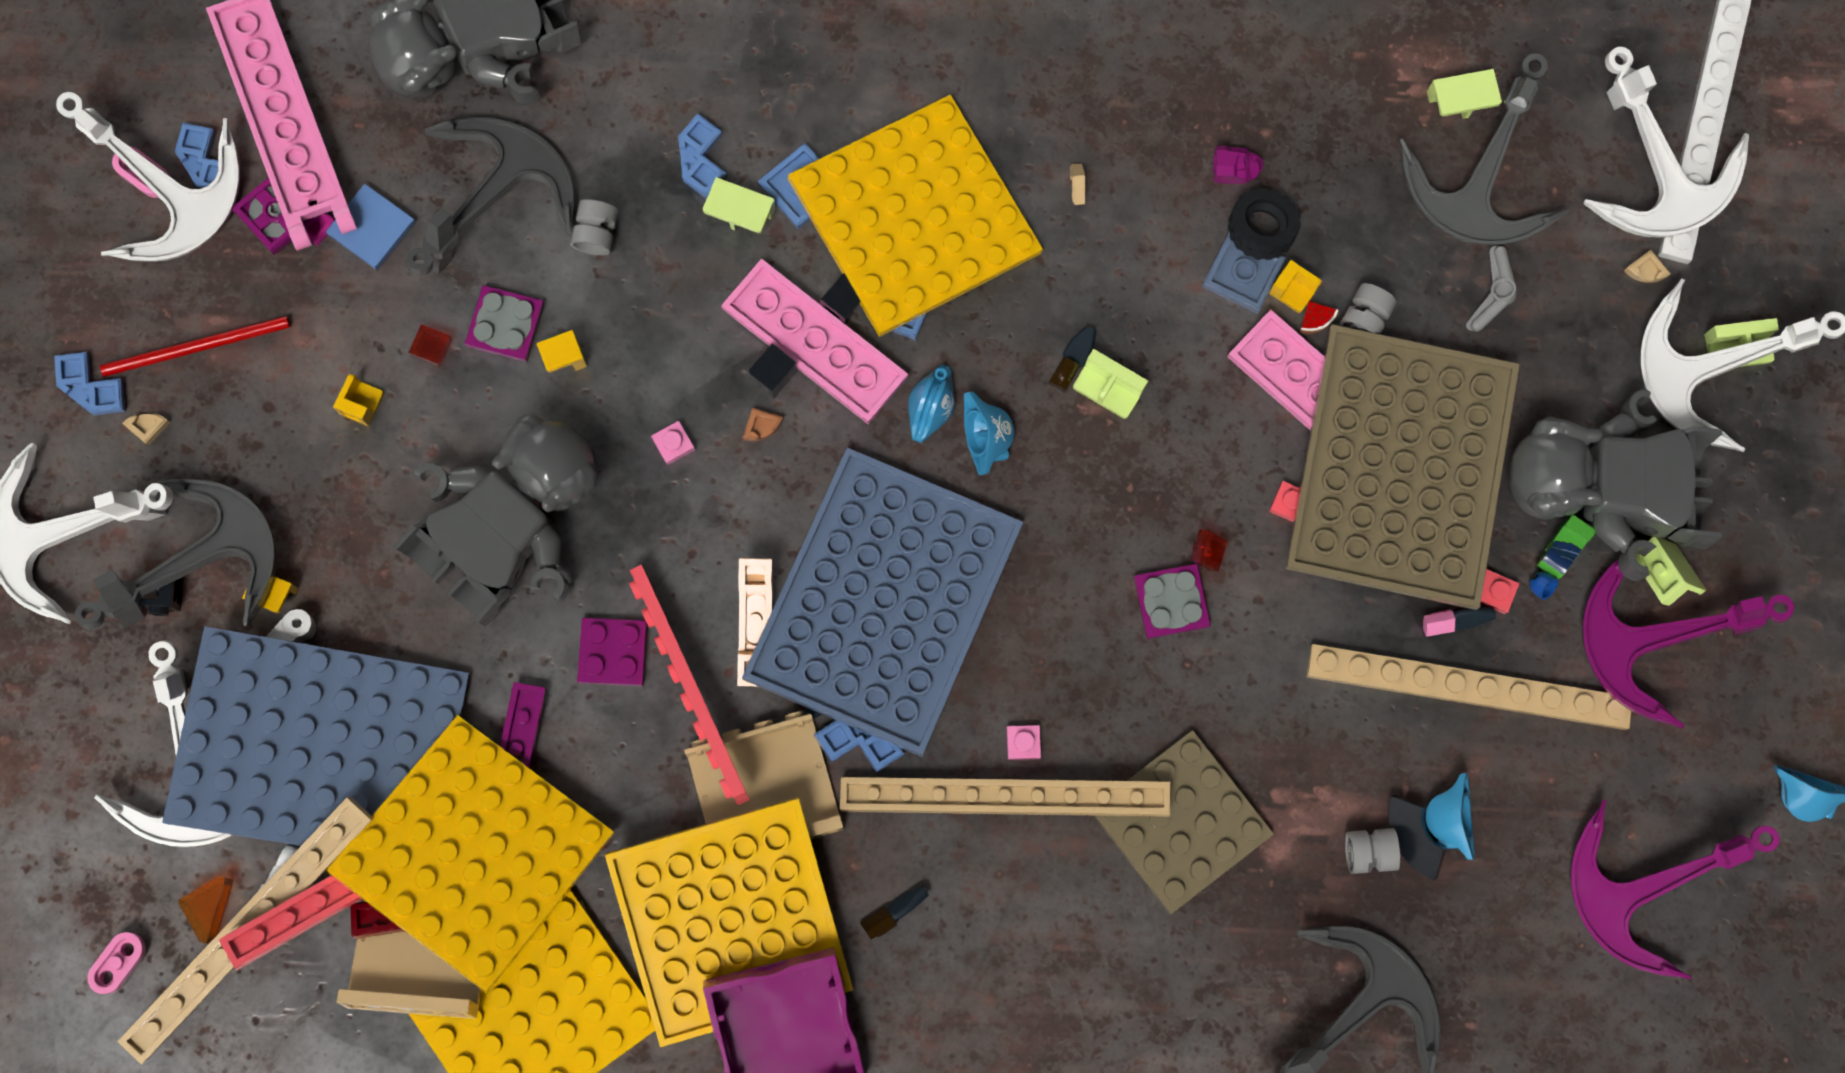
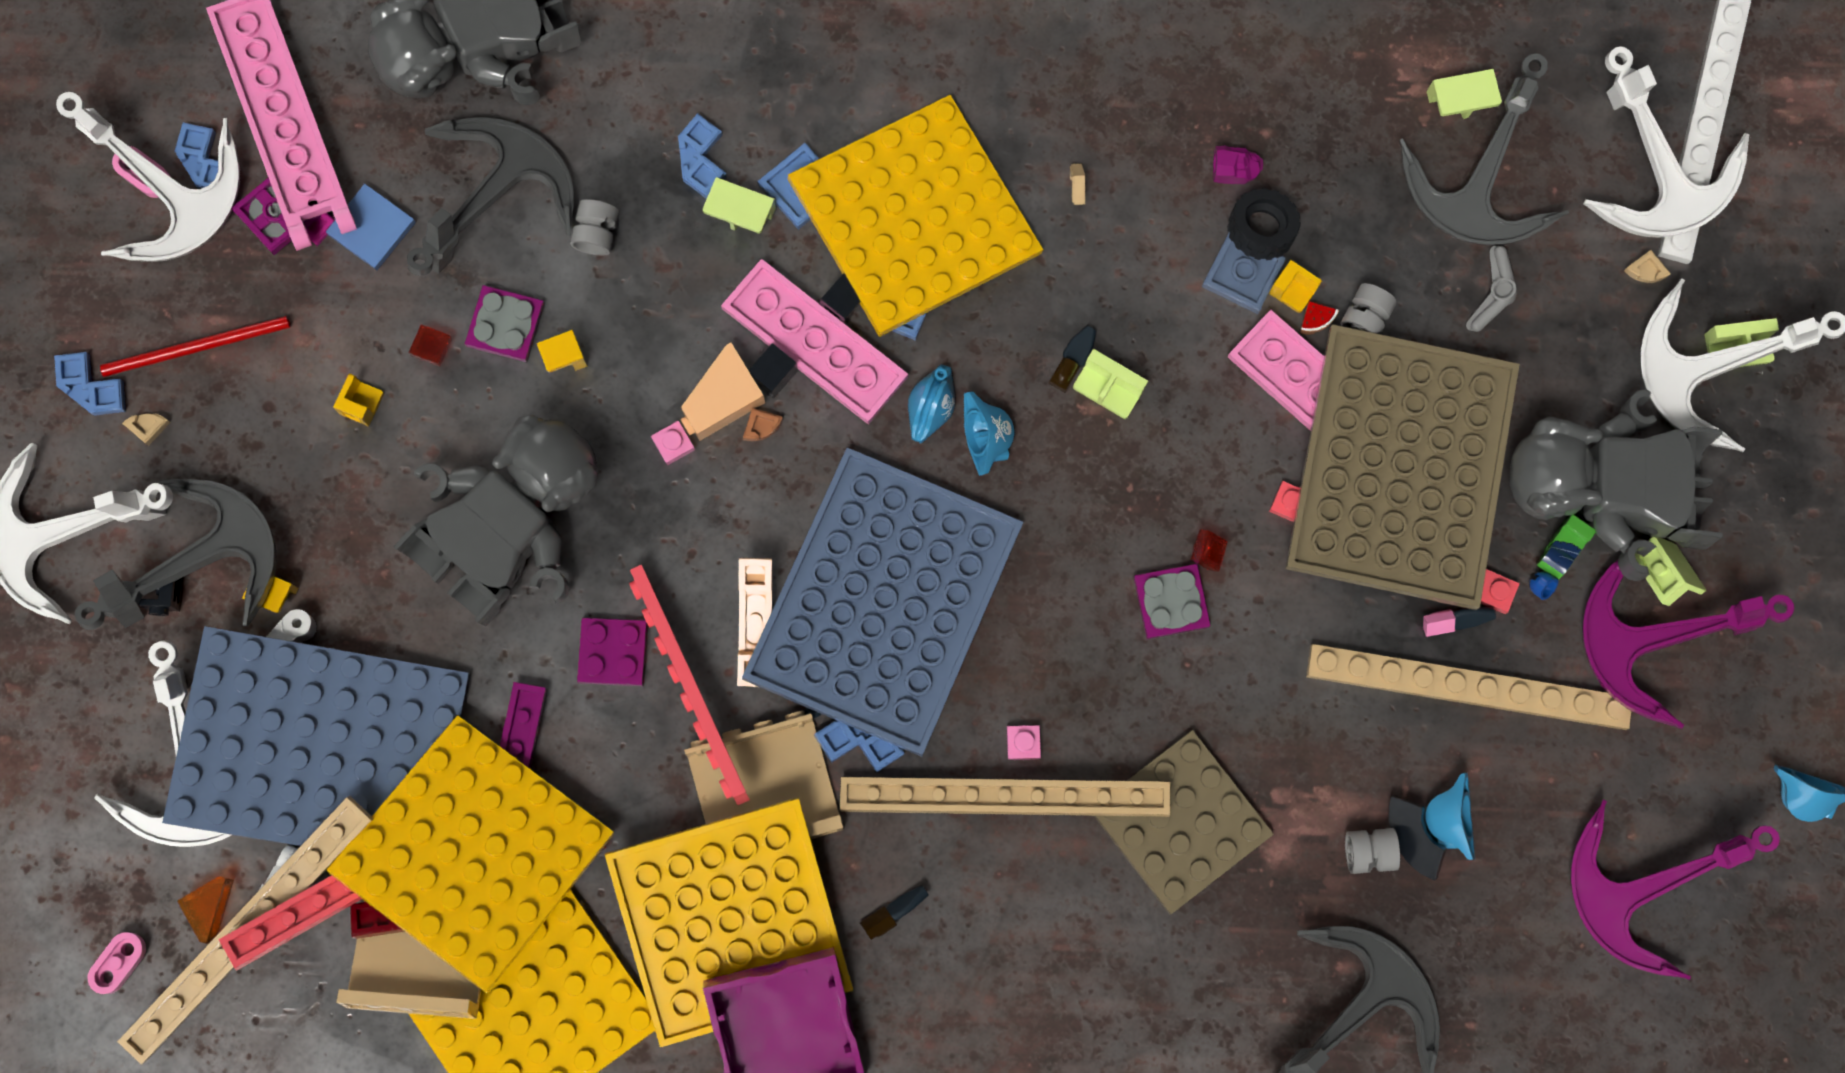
none -> light nougat slope [680,343,765,441]

